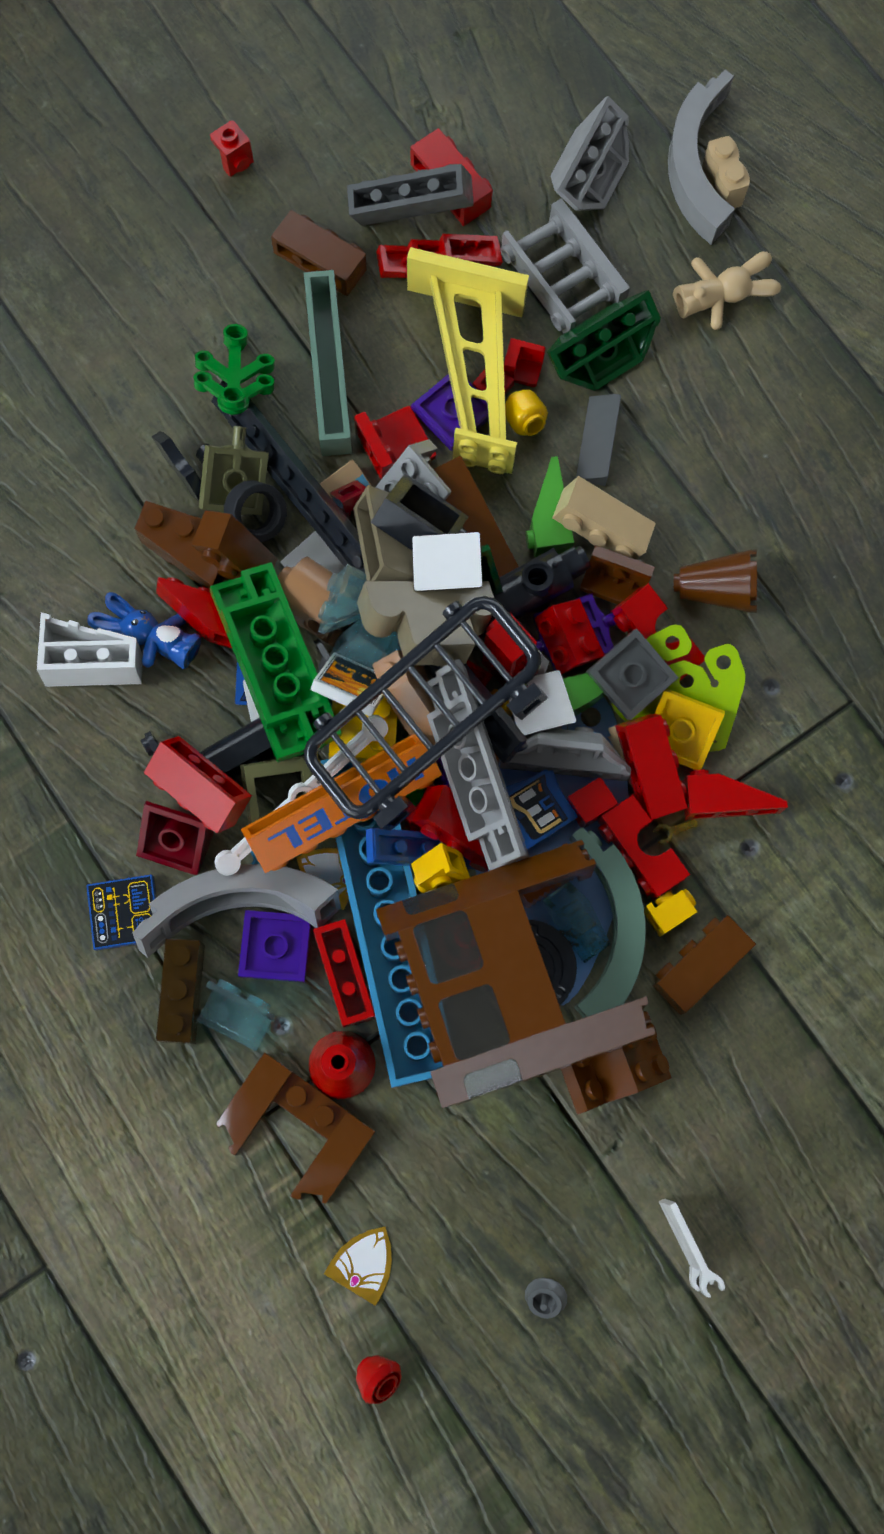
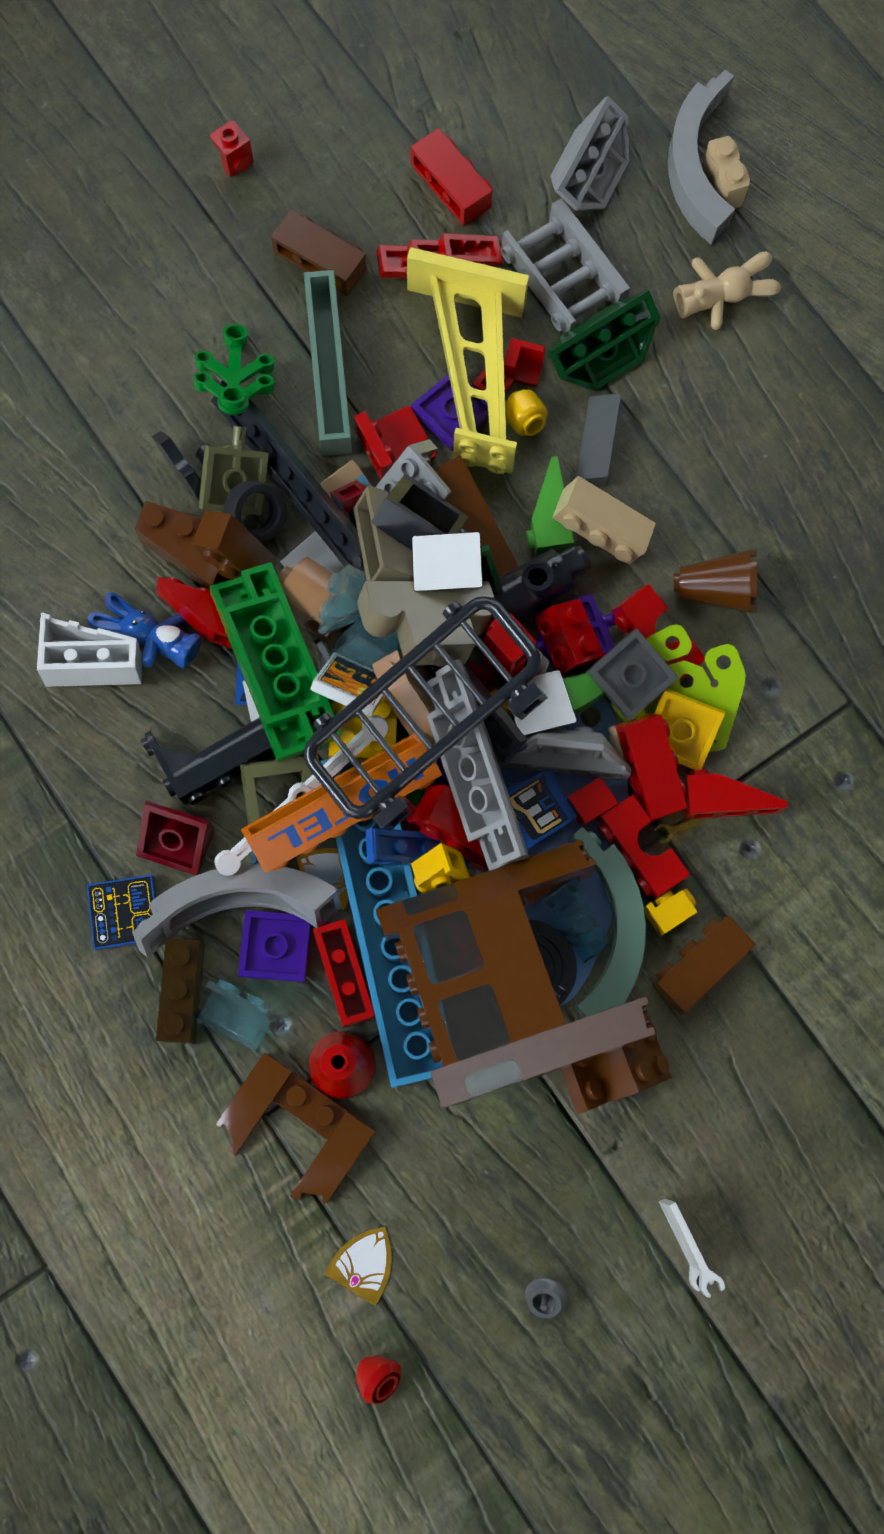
brick [144,736,252,834] -> none
dark grey brick [347,164,474,226] -> none
reddish brown bracket [580,545,655,605] -> none

